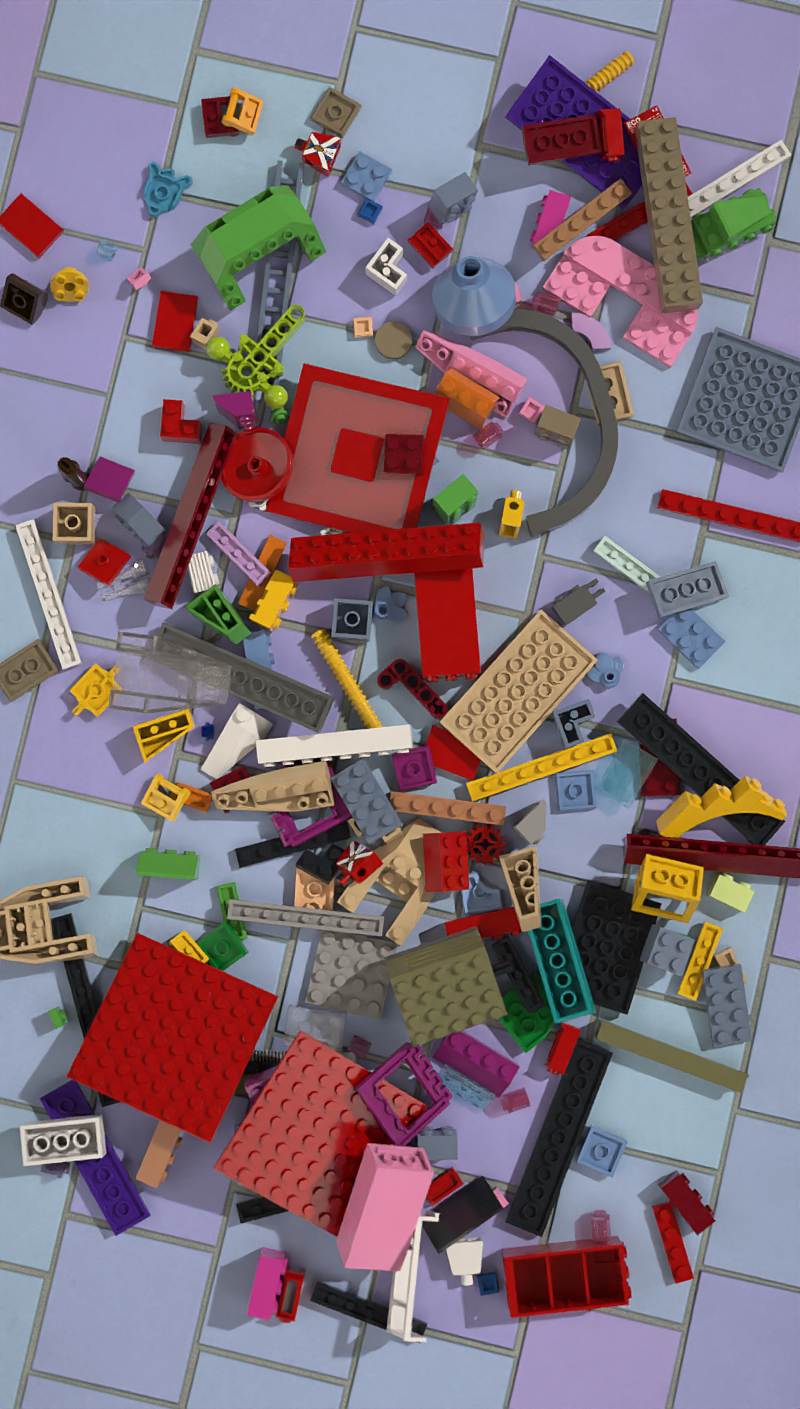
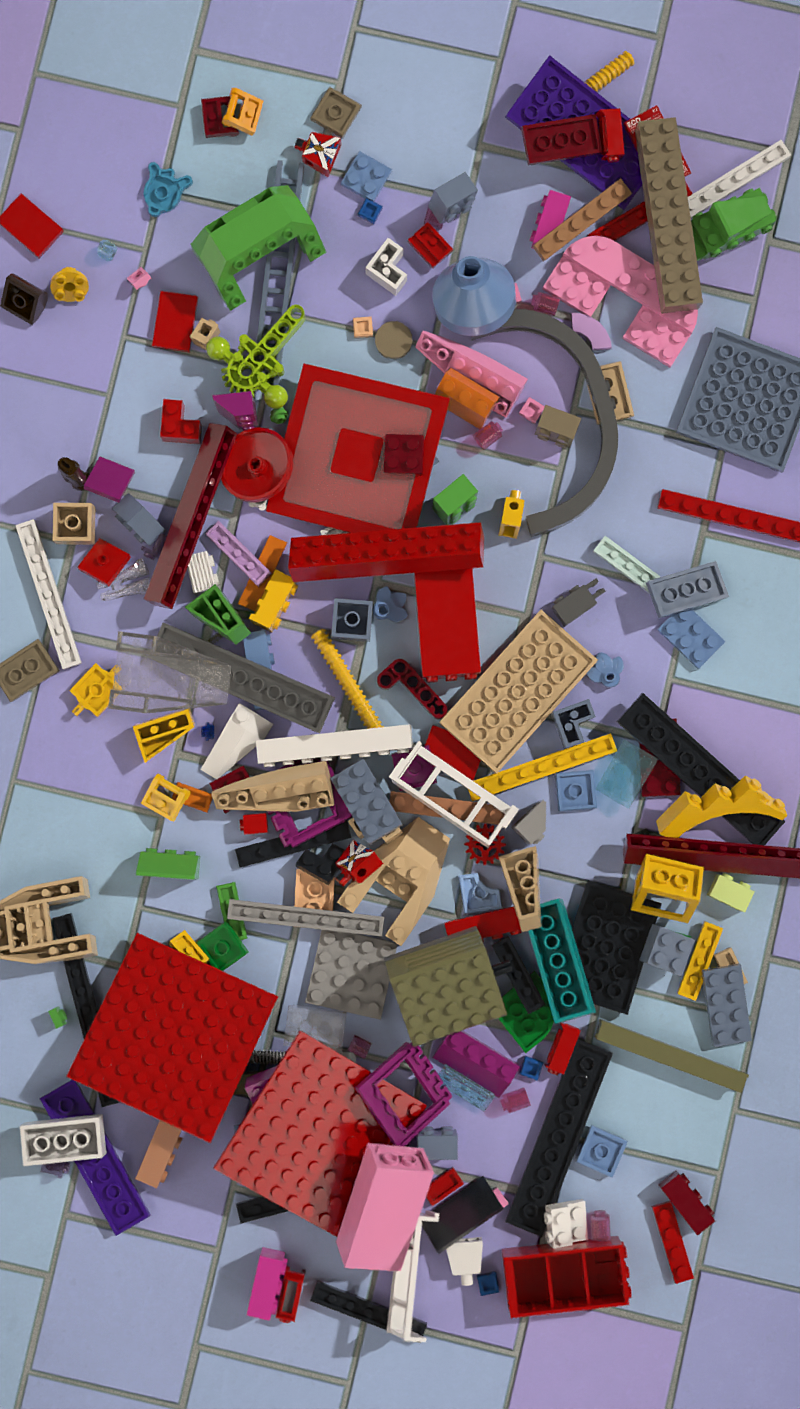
red brick [423,831,469,892] -> none
none -> red brick [240,813,269,835]
none -> white piece [389,741,519,848]
none -> blue tile [519,1055,544,1081]
none -> white plate [544,1199,588,1248]

